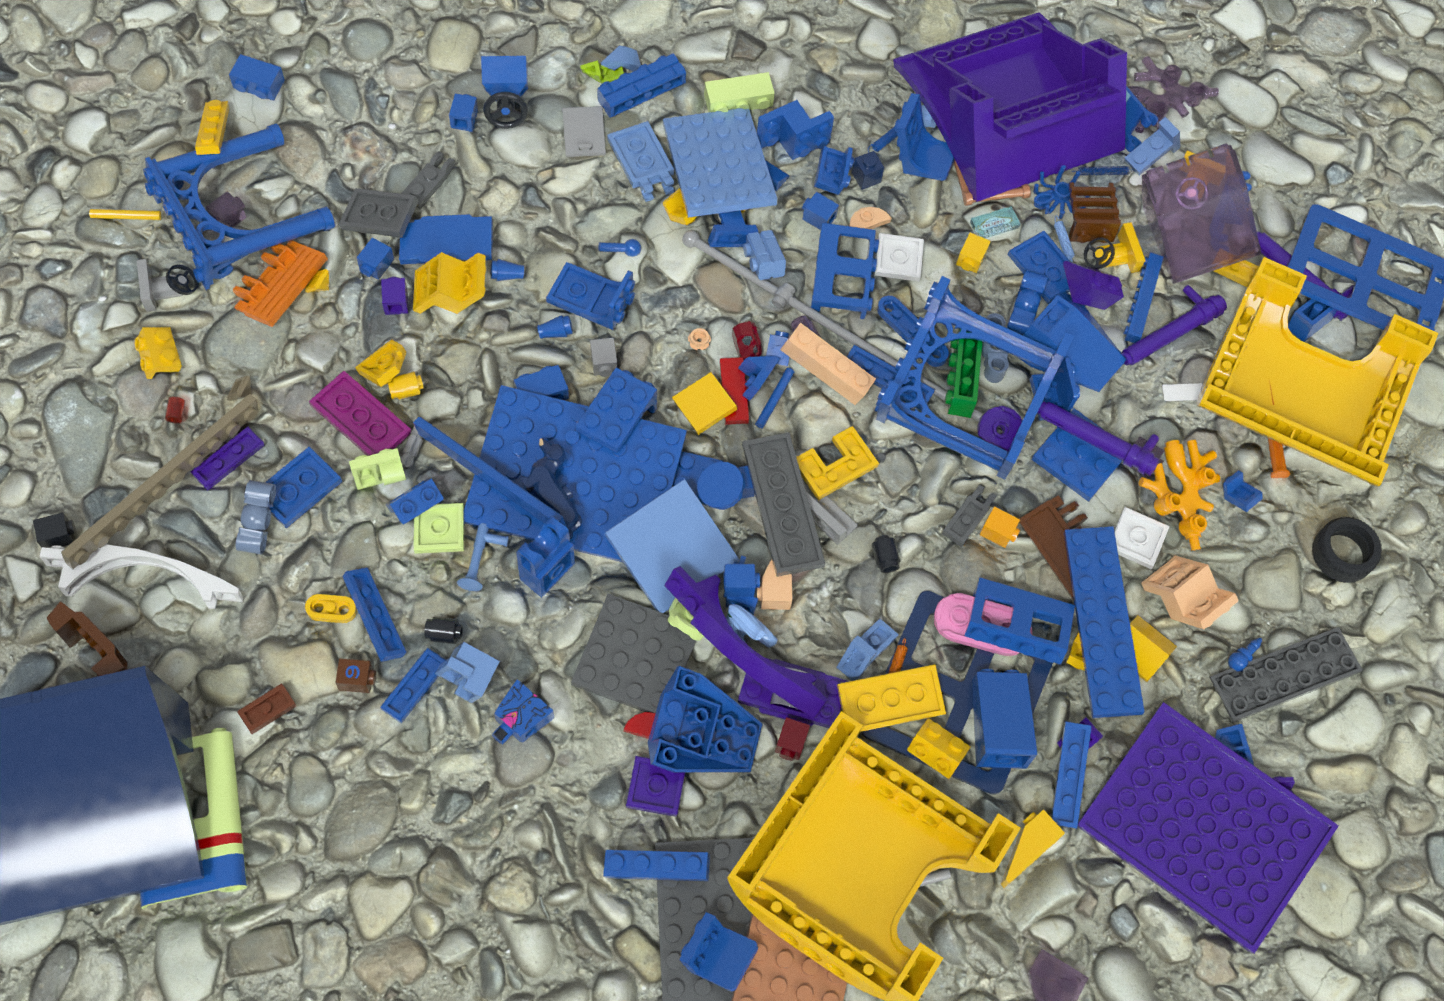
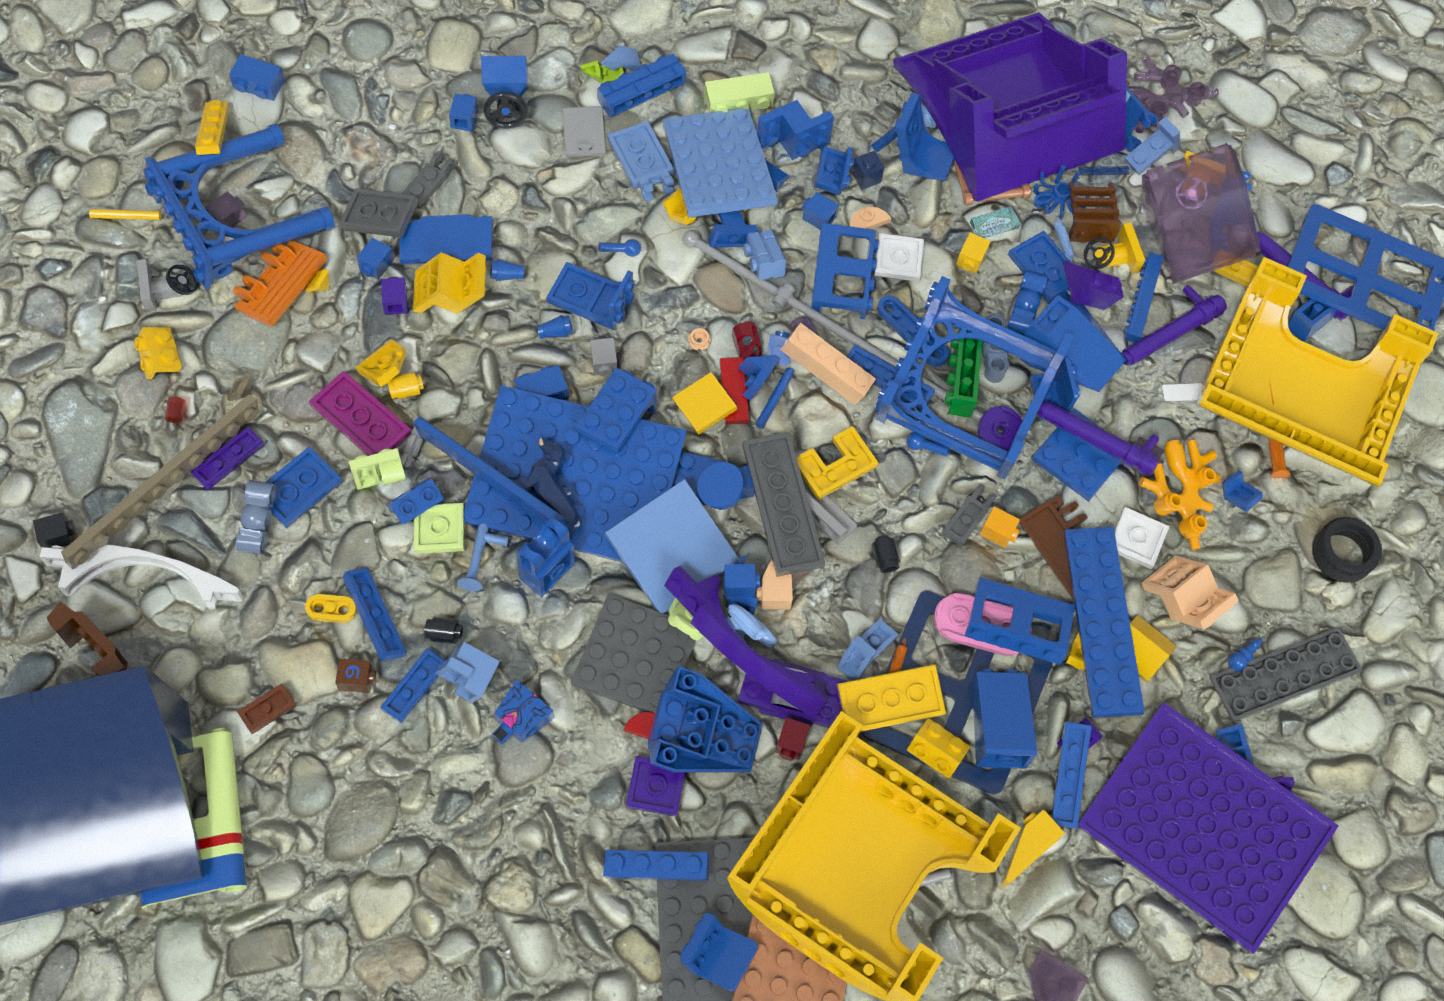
none -> blue bar [906,432,950,457]

